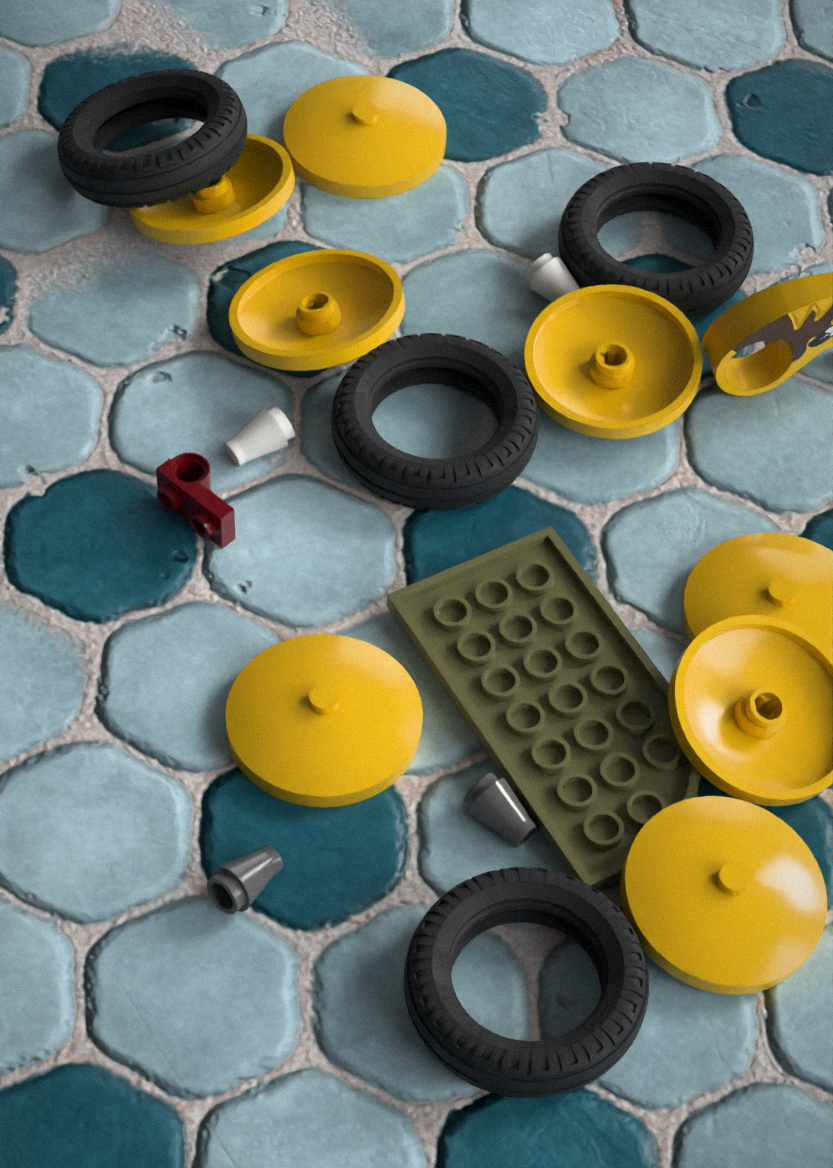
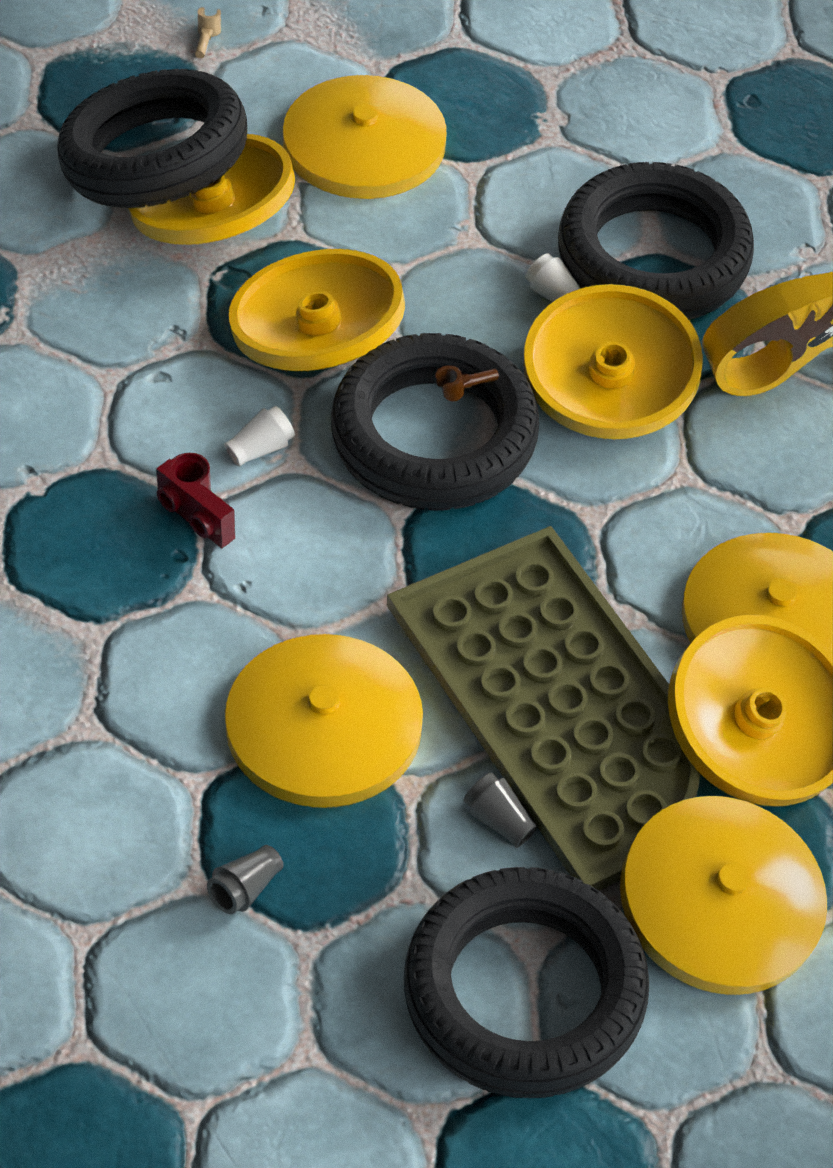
none -> tan hand [195,7,221,58]
none -> reddish brown hand [435,365,499,402]

